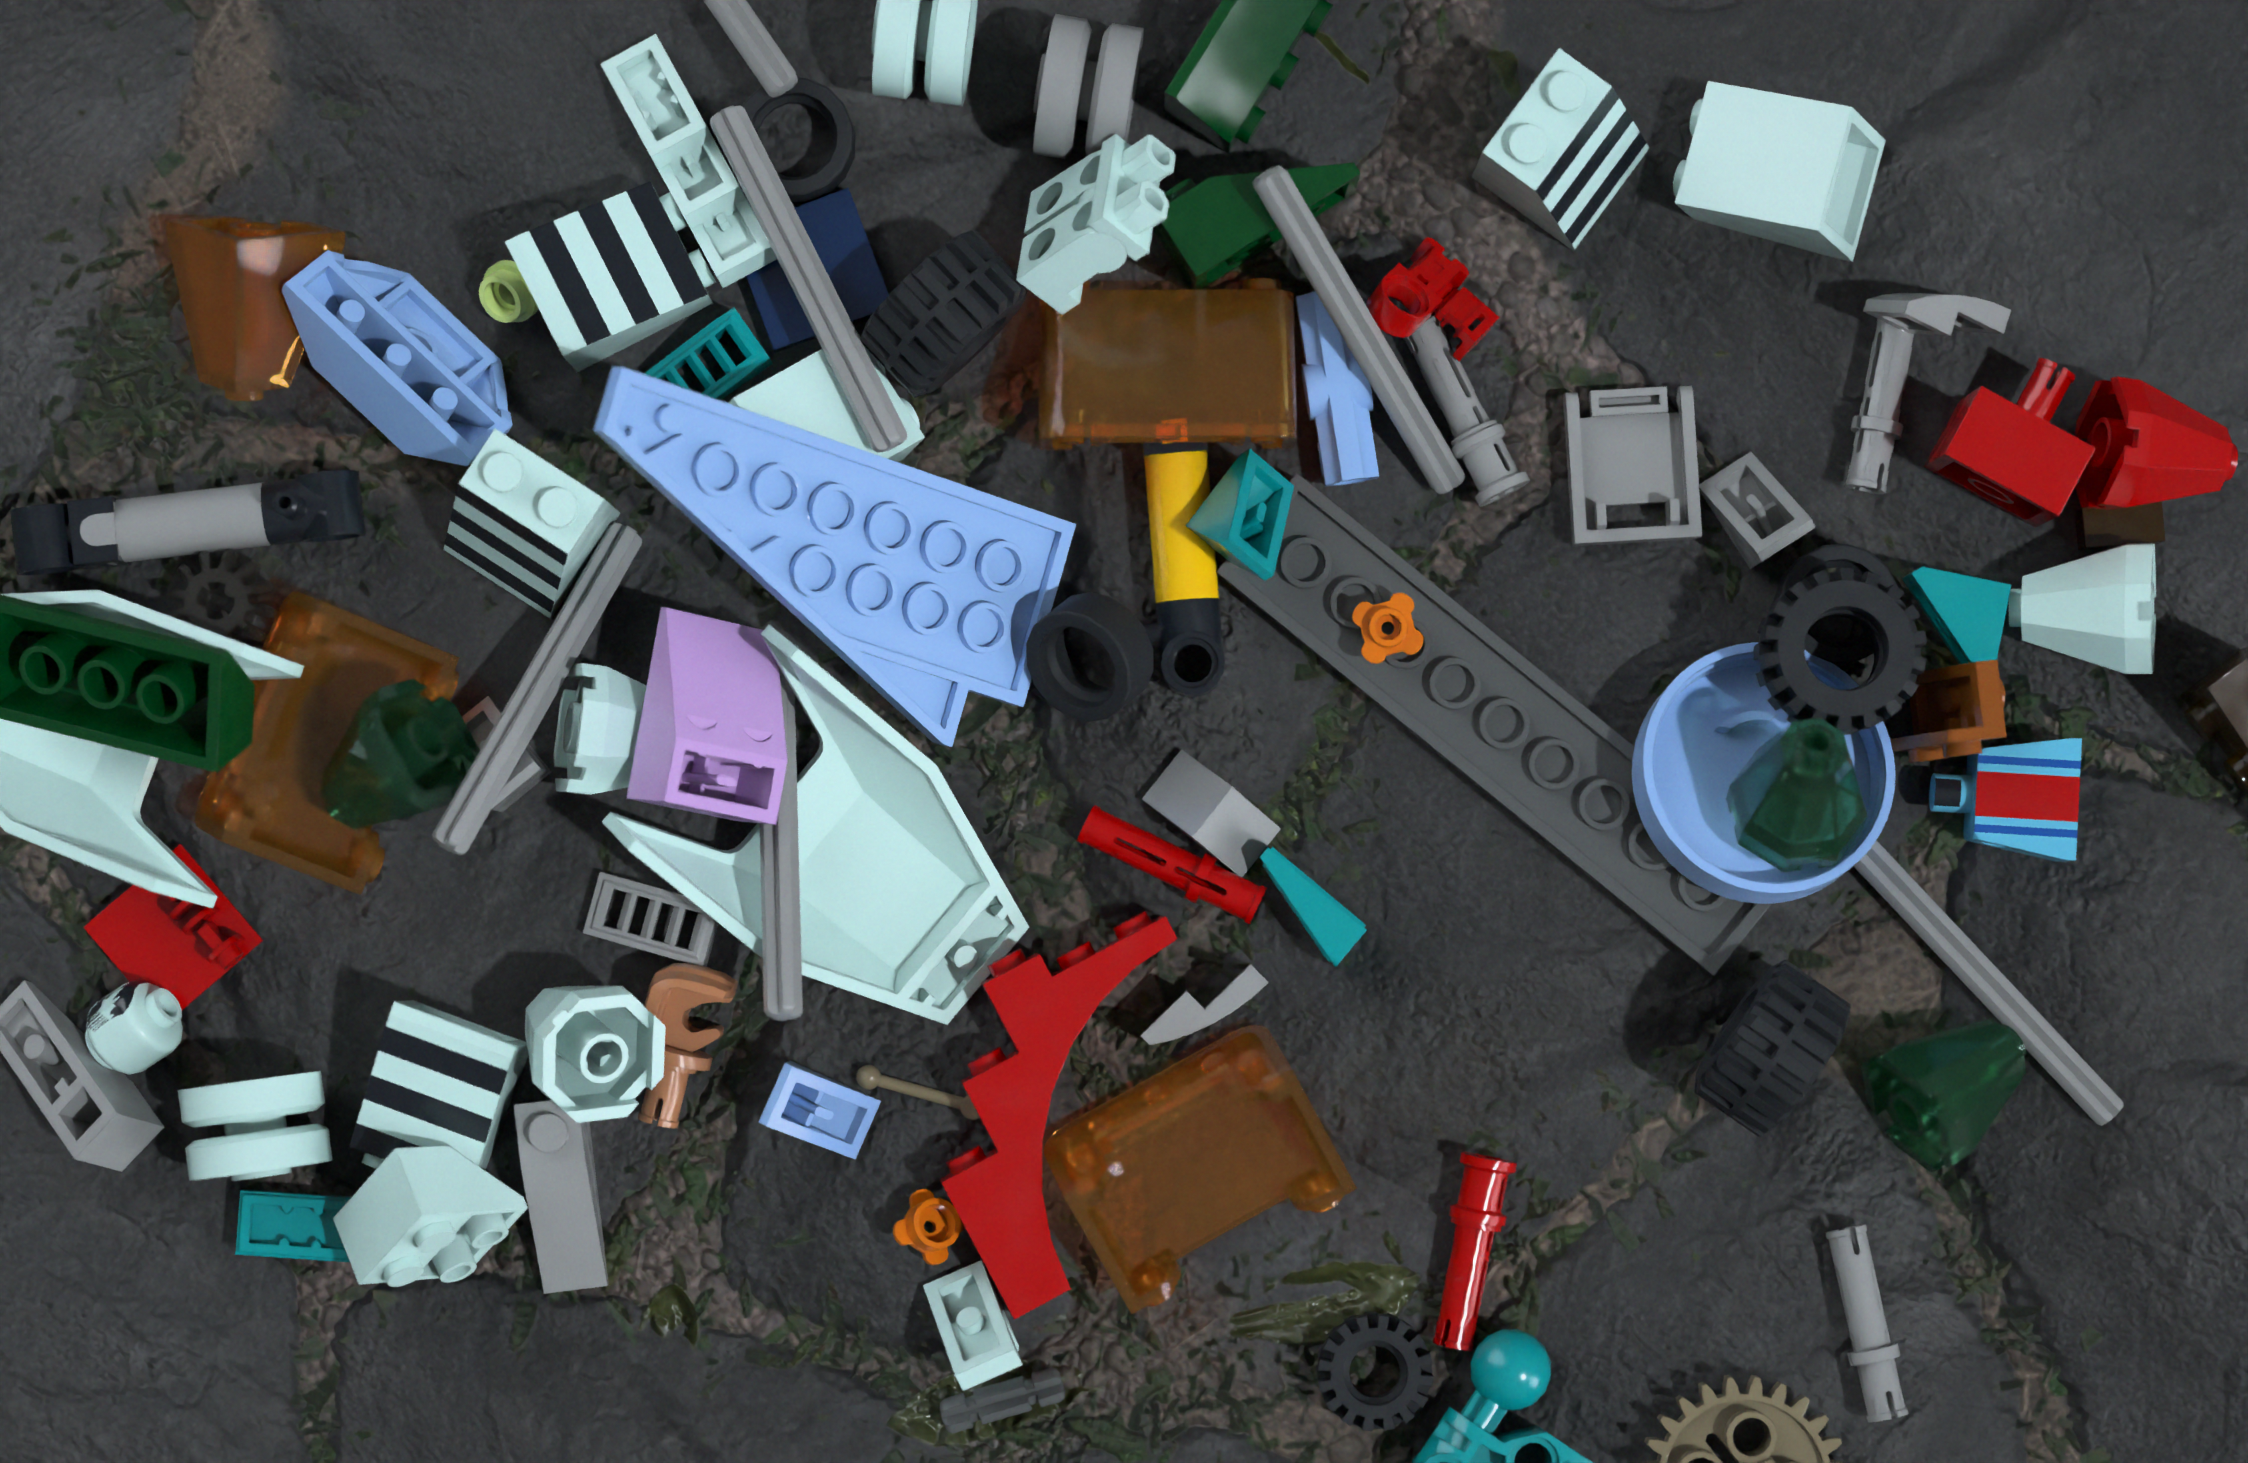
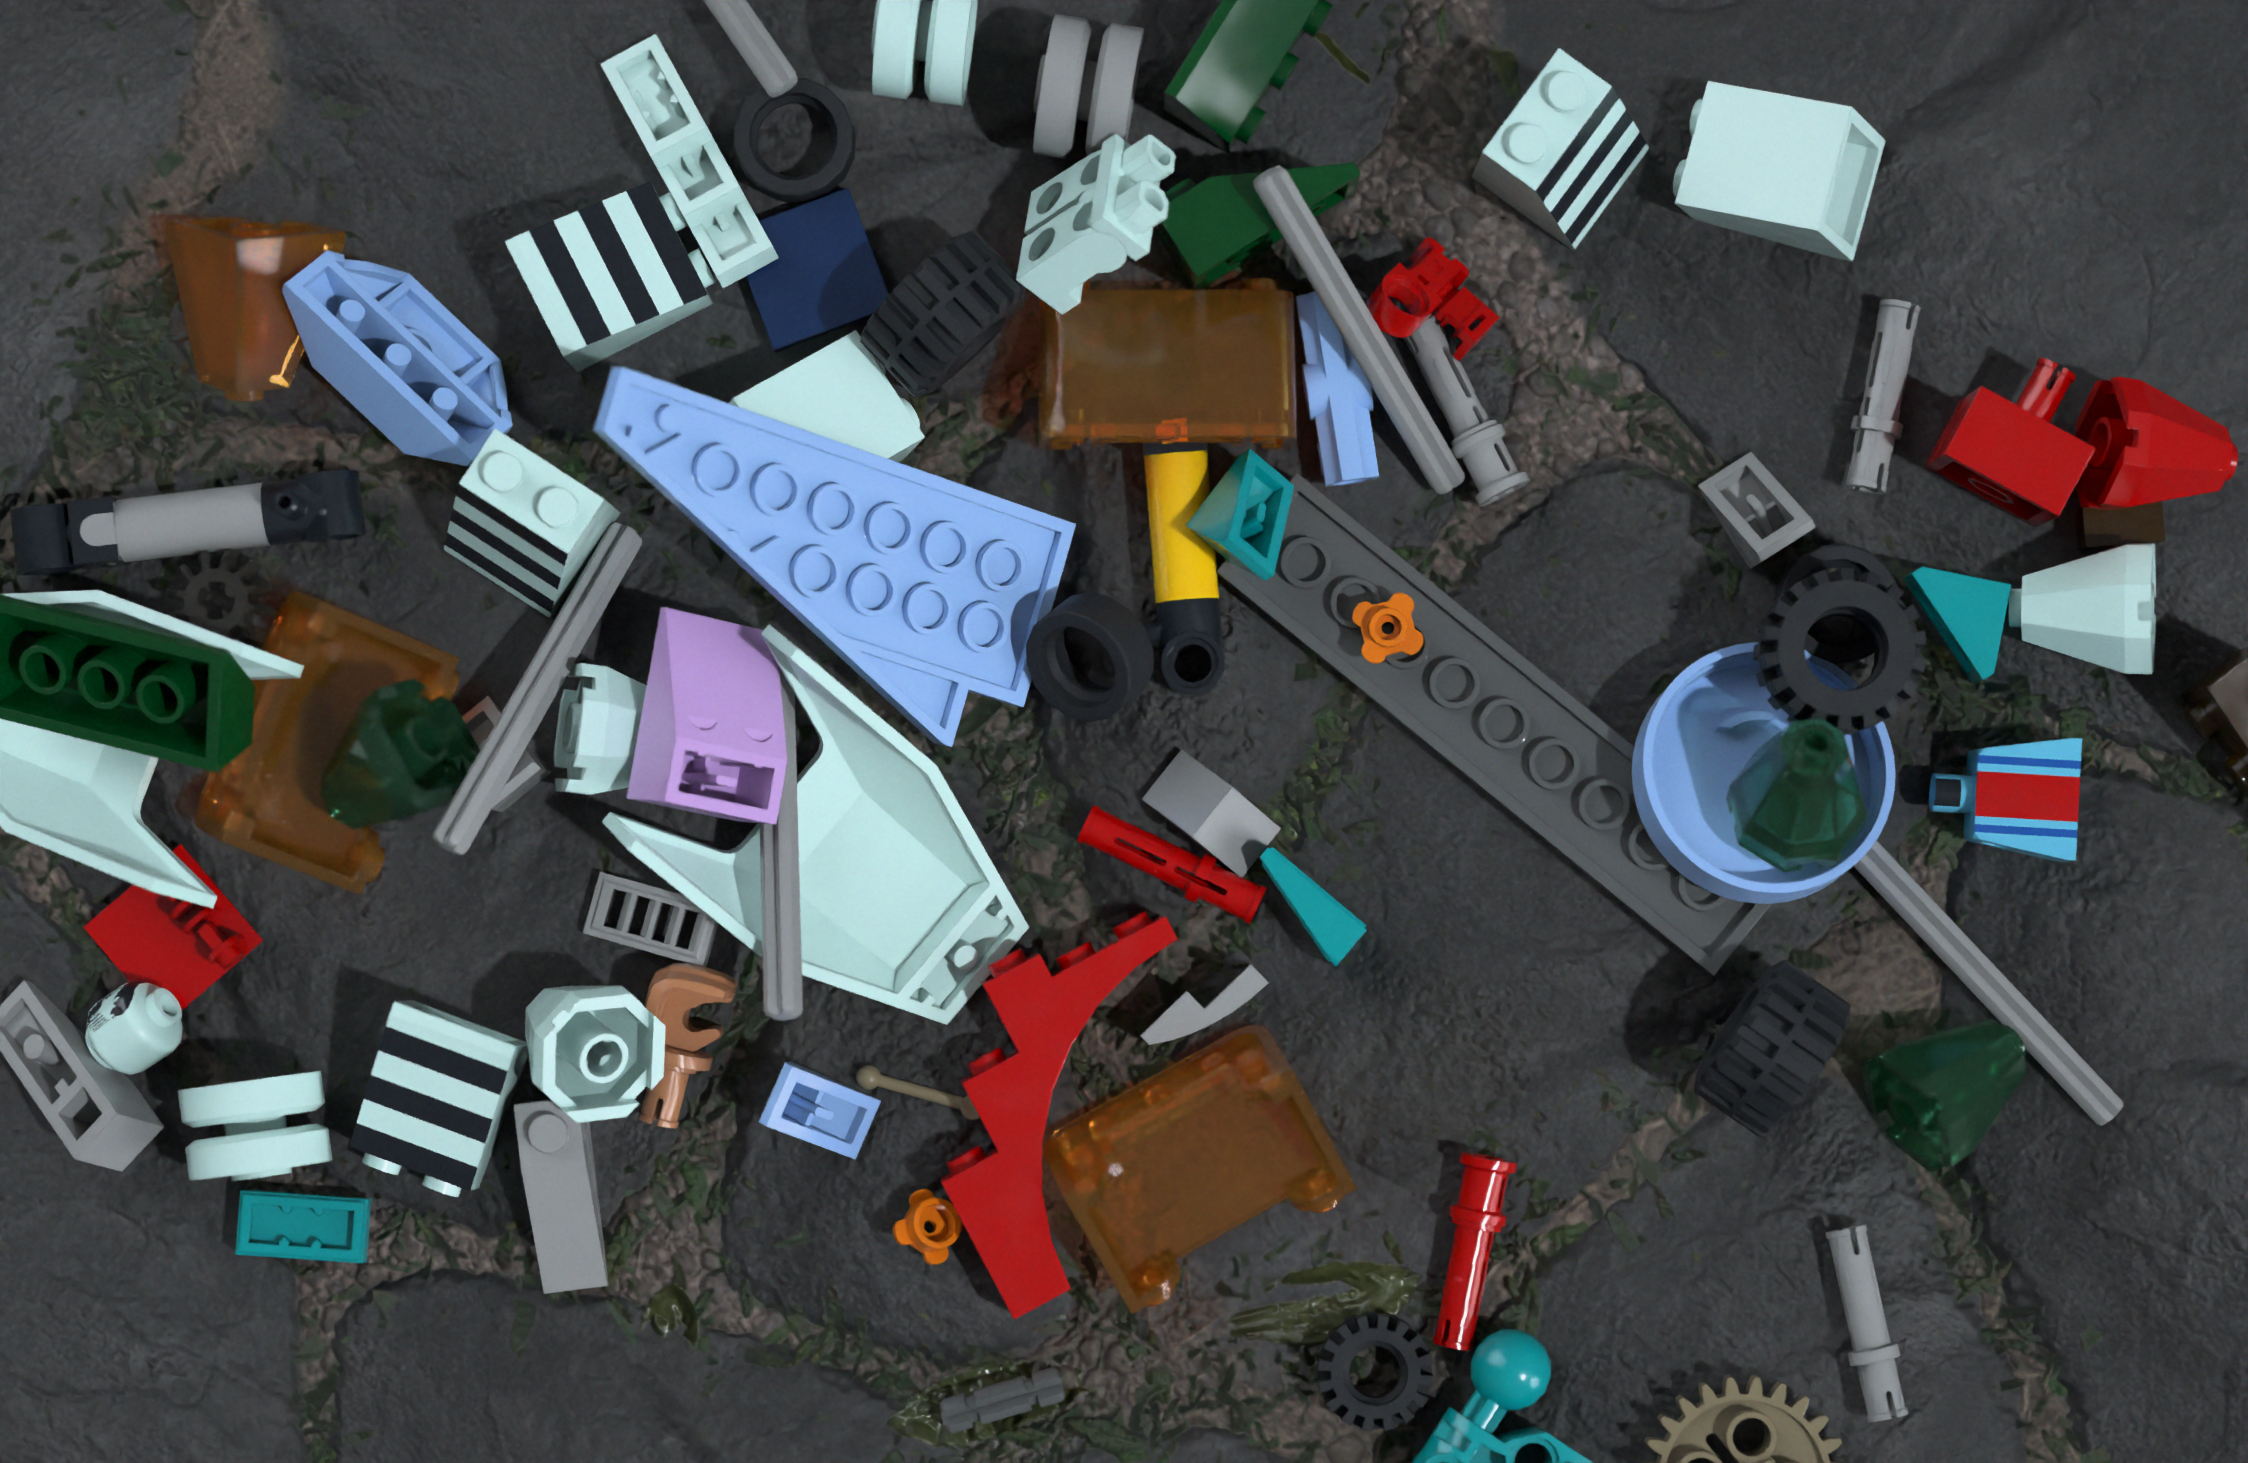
light aqua slope [333,1145,528,1287] -> none
yellowish green plate [479,260,539,323] -> none
teal slope [644,307,773,401] -> none
light grey axle [710,105,907,453] -> none
light aqua slope [923,1260,1022,1391] -> none
light grey container [1563,386,1702,546] -> none
light grey slope [1863,293,2011,336] -> none
dark orange bracket [1890,660,2007,763] -> none

